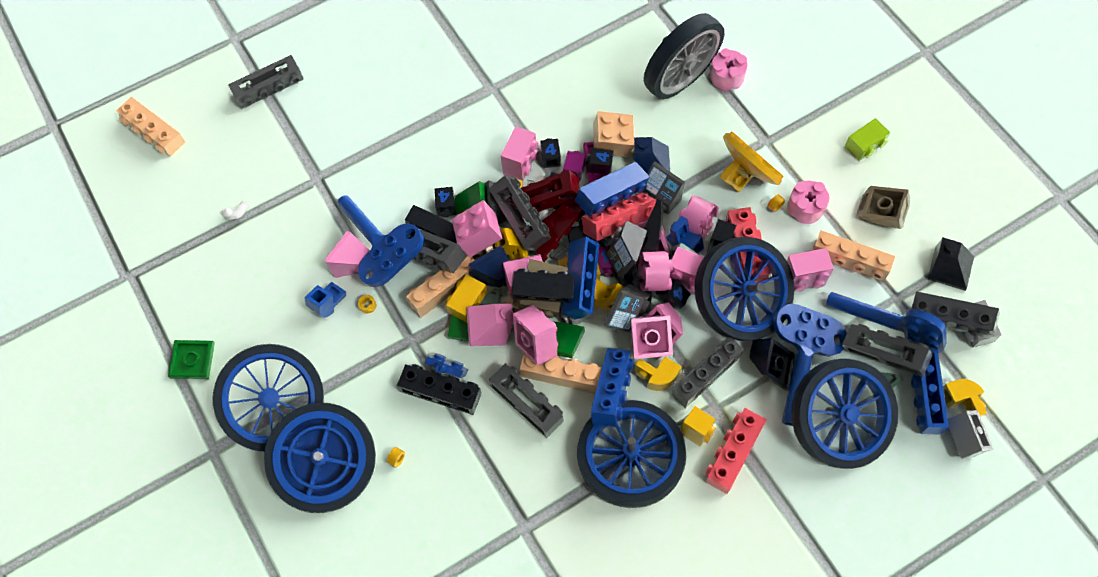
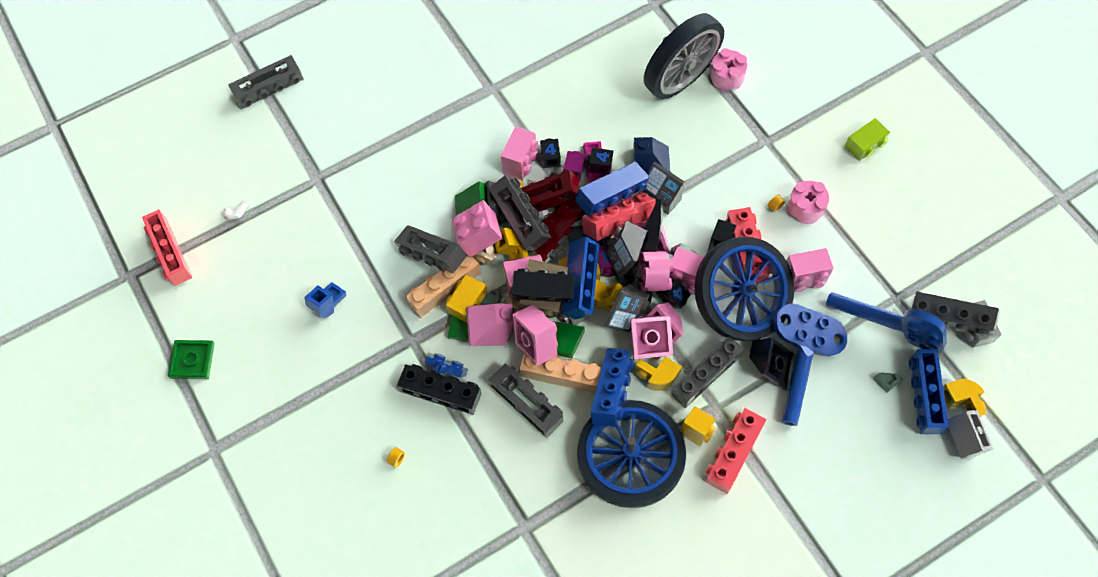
light nougat brick [116,96,186,157] -> none
wheel [213,344,324,452] -> none
blue wheel [264,402,376,513] -> none
bright pink slope [325,231,370,278] -> none
blue piece [337,195,424,287] -> none
yellow bush [358,295,377,314] -> none
black slope [405,205,457,243] -> none
black brick [434,187,456,217] -> none
dark blue slope [468,245,509,288] -> none
light nougat brick [593,111,634,157] -> none
blue brick [667,216,704,254] -> none
bright pink brick [679,195,719,239] -> none
yellow bracket [720,131,784,192] -> none
wheel [791,358,898,469] -> none
light nougat brick [812,230,895,282] -> none
dark grey brick [842,324,932,377] -> none
dark tan slope [857,186,910,229] -> none
black slope [928,237,974,291] -> none
none -> coral brick [142,209,193,286]

